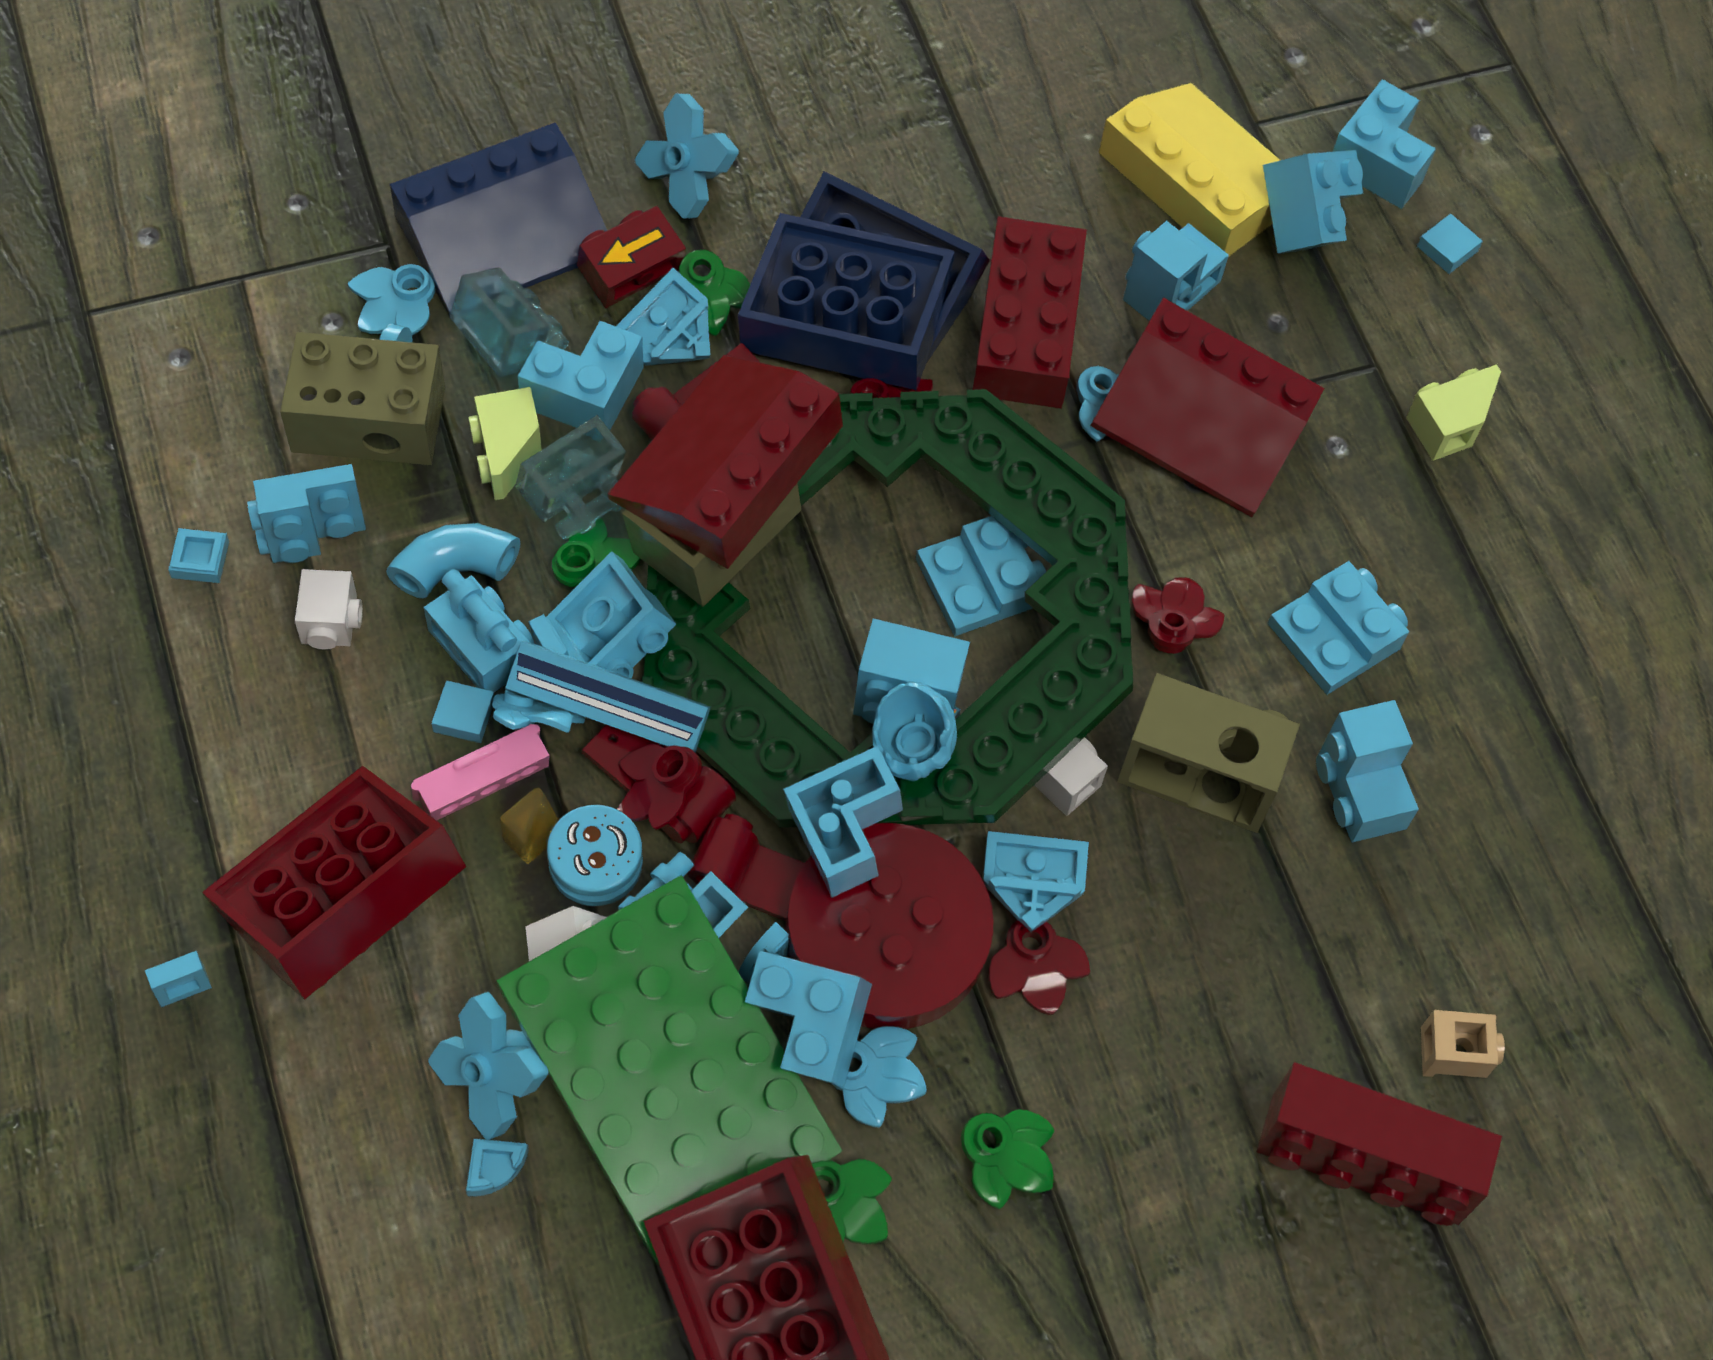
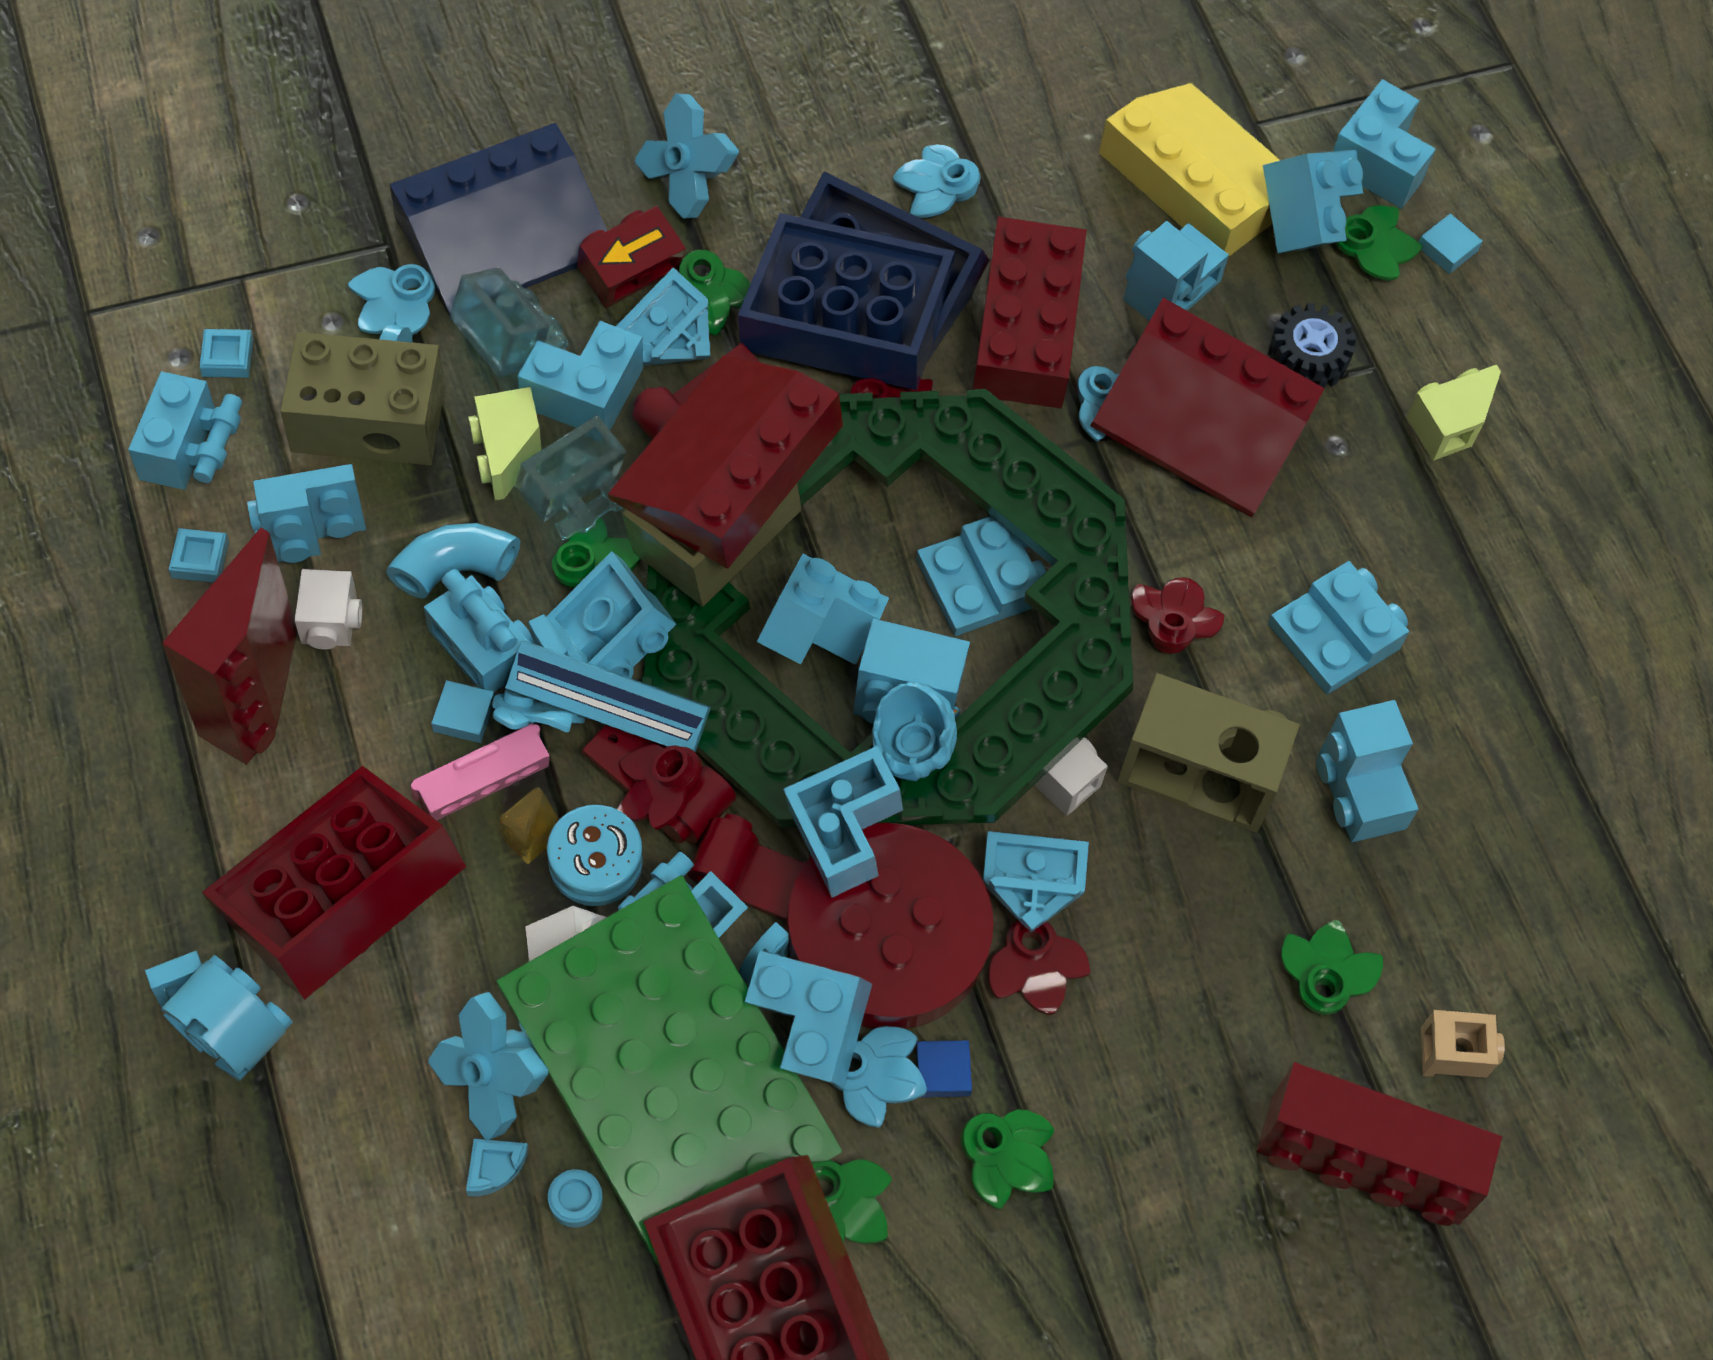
none -> medium azure brick [128,371,243,490]
none -> medium azure brick [161,955,293,1081]
none -> dark red slope [162,528,297,765]
none -> medium azure tile [200,329,253,378]
none -> medium azure tile [548,1169,603,1228]
none -> medium azure brick [757,554,889,664]
none -> medium azure plate [893,145,980,218]
none -> blue tile [916,1040,972,1098]
none -> black wheel [1268,303,1356,388]
none -> green plate [1281,920,1383,1015]
none -> green plate [1336,205,1422,280]

